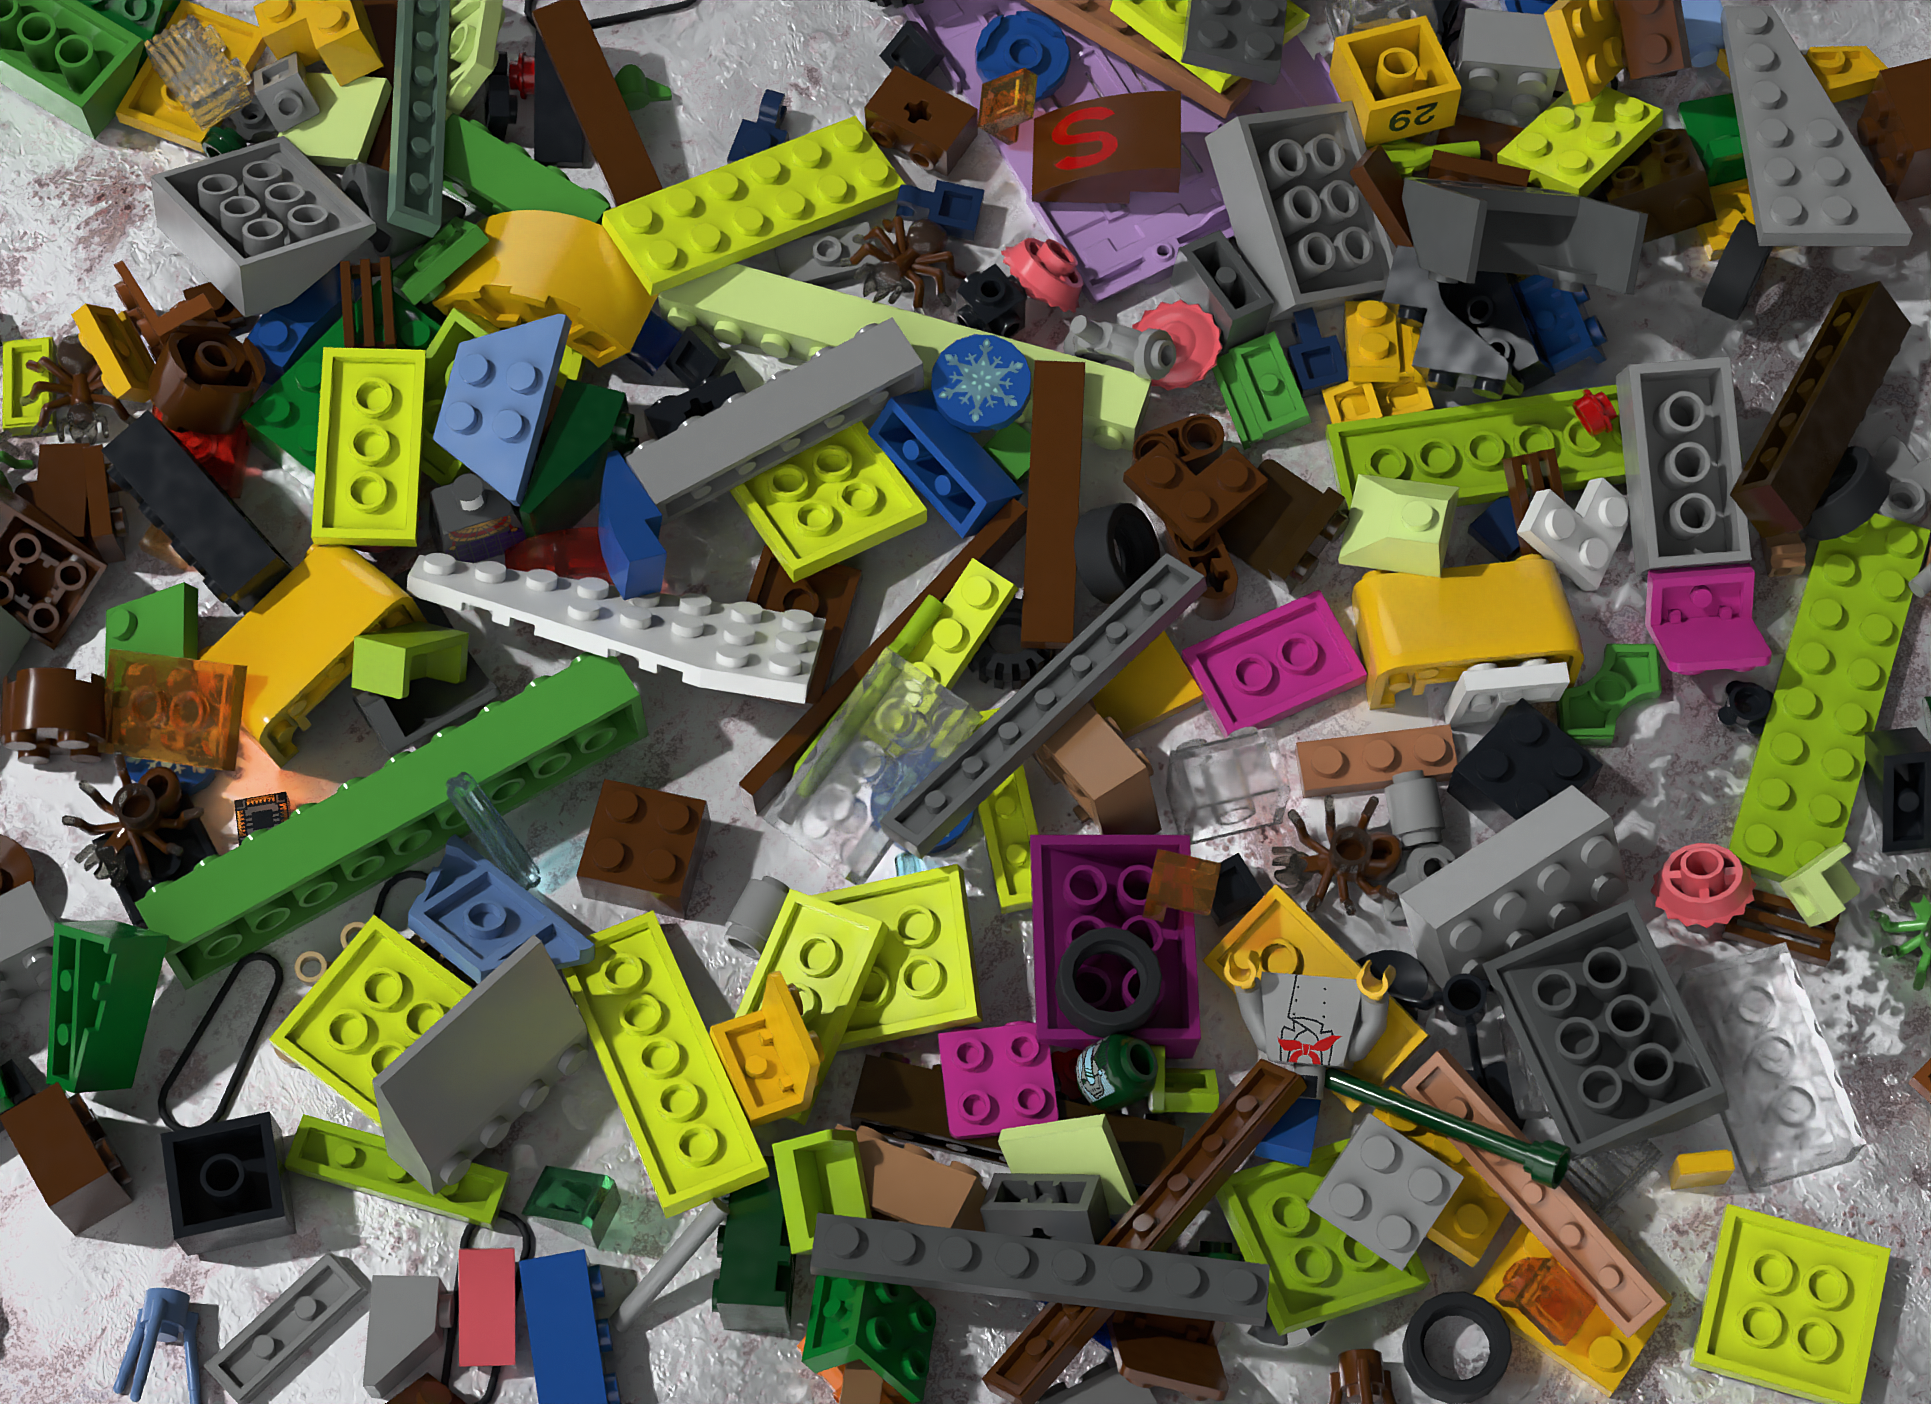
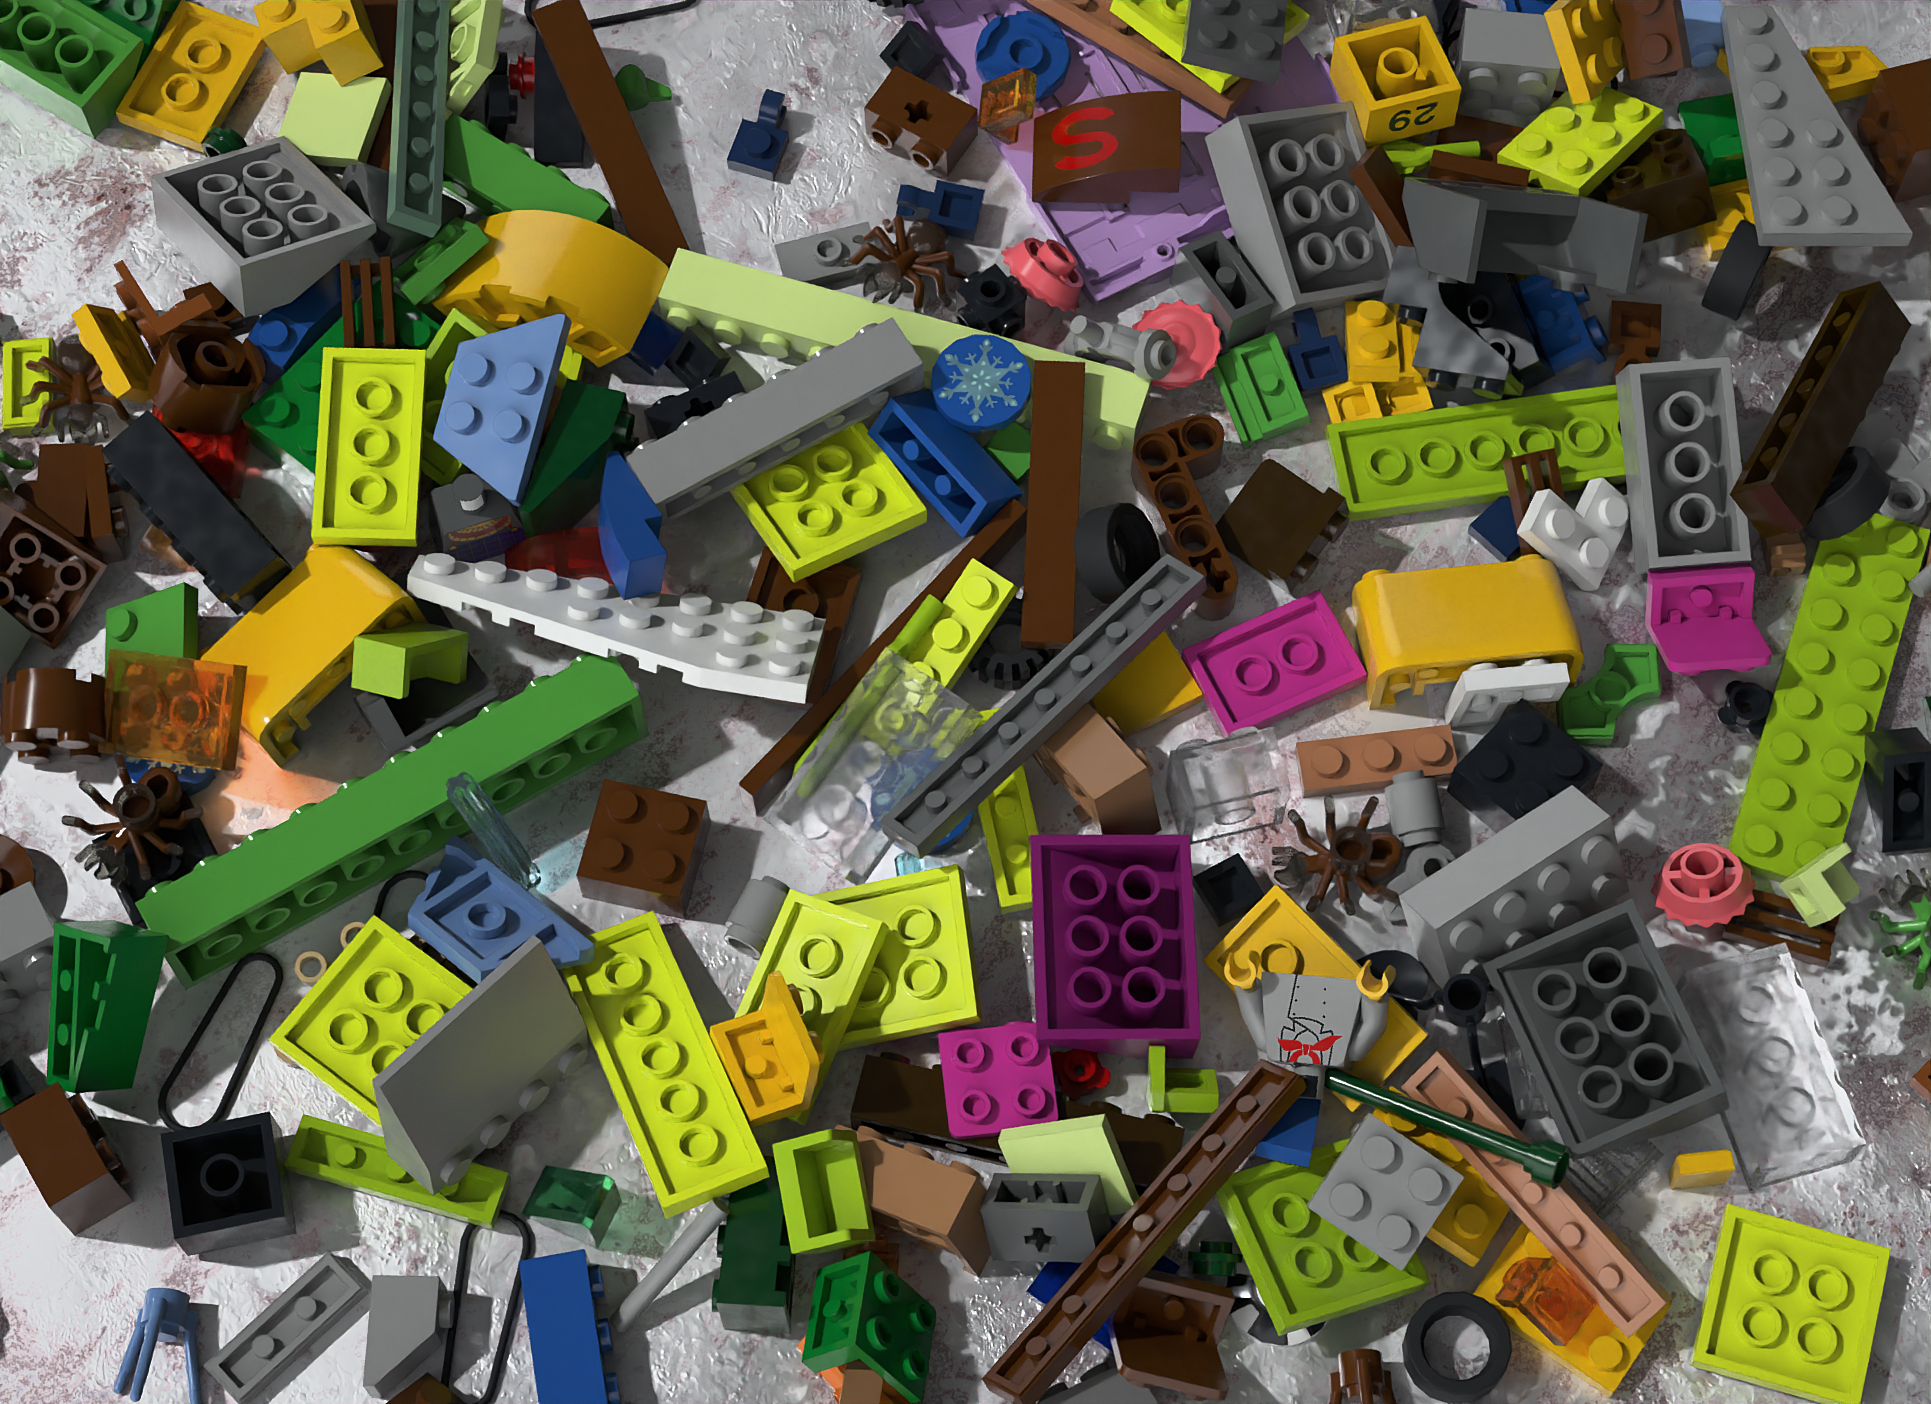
clear brick [144,15,252,131] -> none
dark grey plate [225,95,277,144] -> none
tile [234,792,291,846] -> none
light grey bracket [253,52,320,132] -> none
coral slope [458,1247,515,1367] -> none
neon yellow plate [602,115,906,296] -> none
dark grey plate [810,1213,1270,1327] -> none
black tyre [1055,927,1162,1038] -> none
dark green head [1076,1032,1158,1113] -> none
reddish brown plate [1123,443,1268,550] -> none
clear orange panel [1142,849,1221,922] -> none
yellowish green slope [1338,474,1459,578] -> none
red plate [1572,389,1617,437] -> none
none -> reddish brown plate [1607,300,1662,384]

